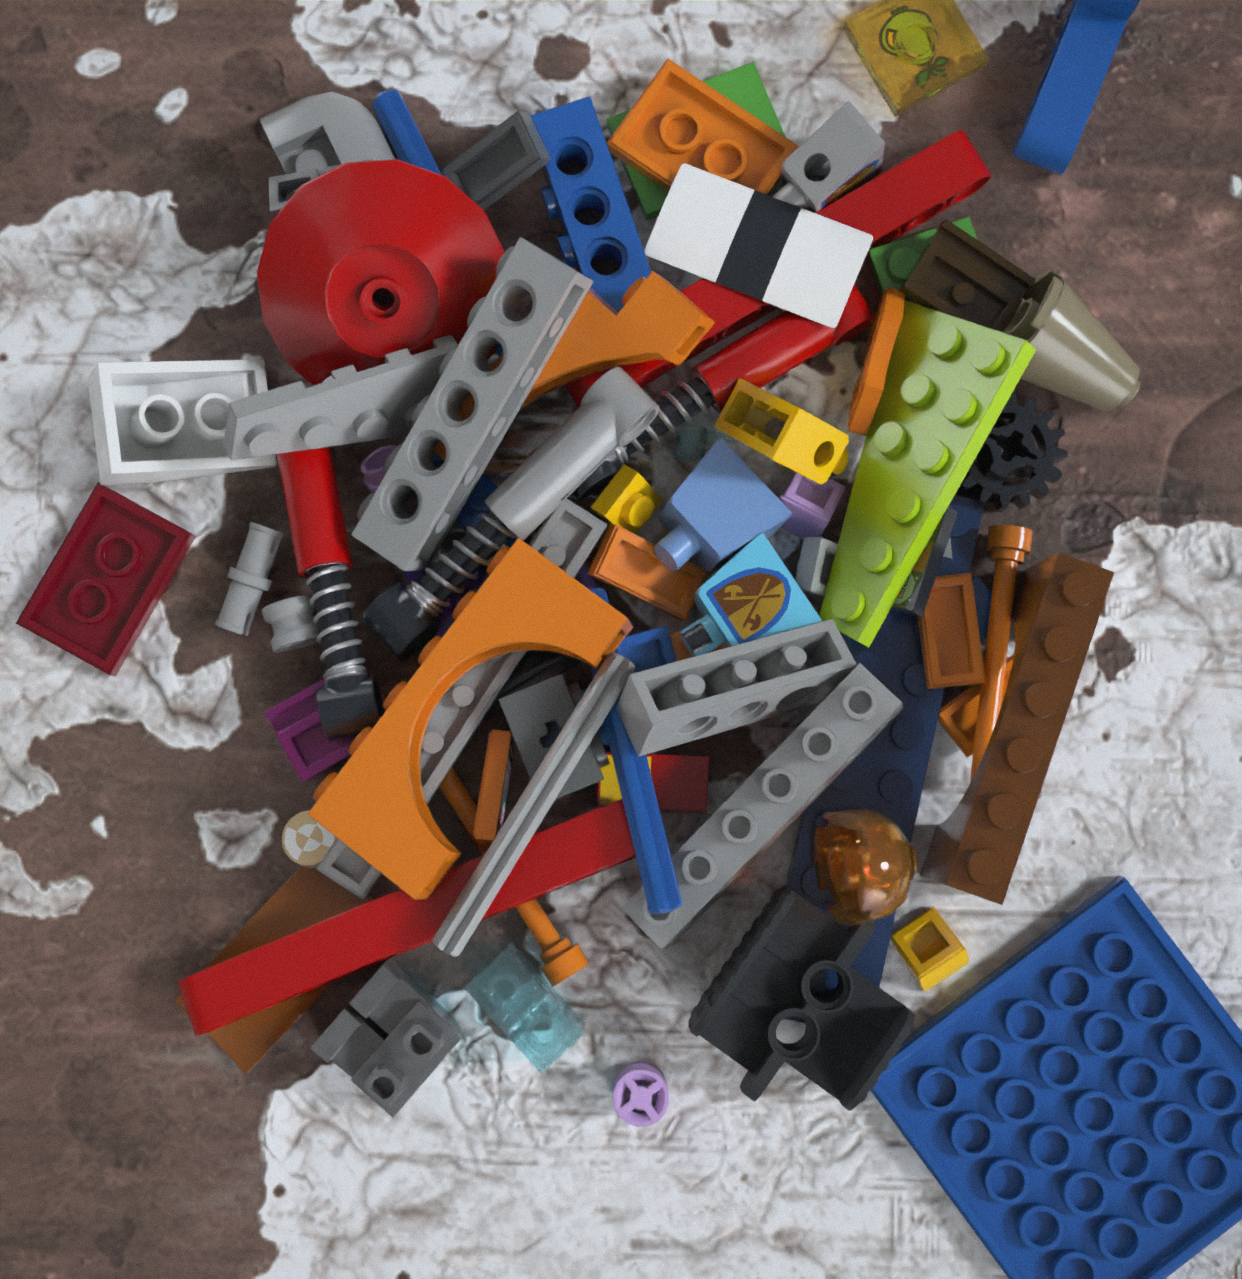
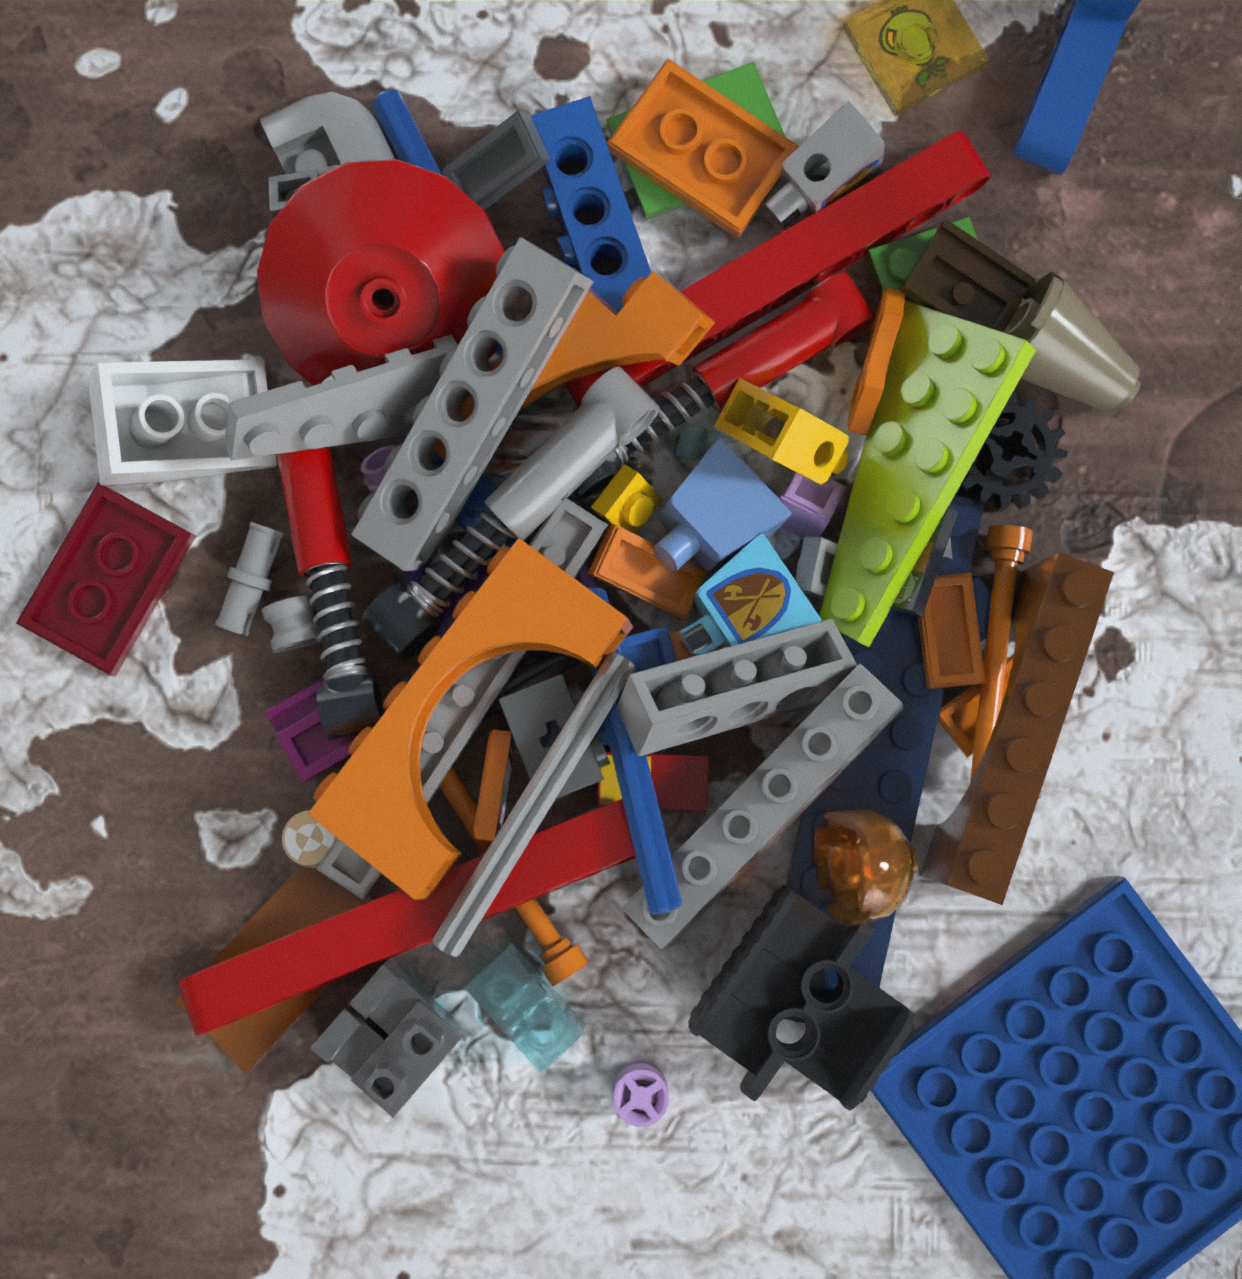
white sticker [644,164,873,328] -> none
yellow slope [890,906,969,992] -> none

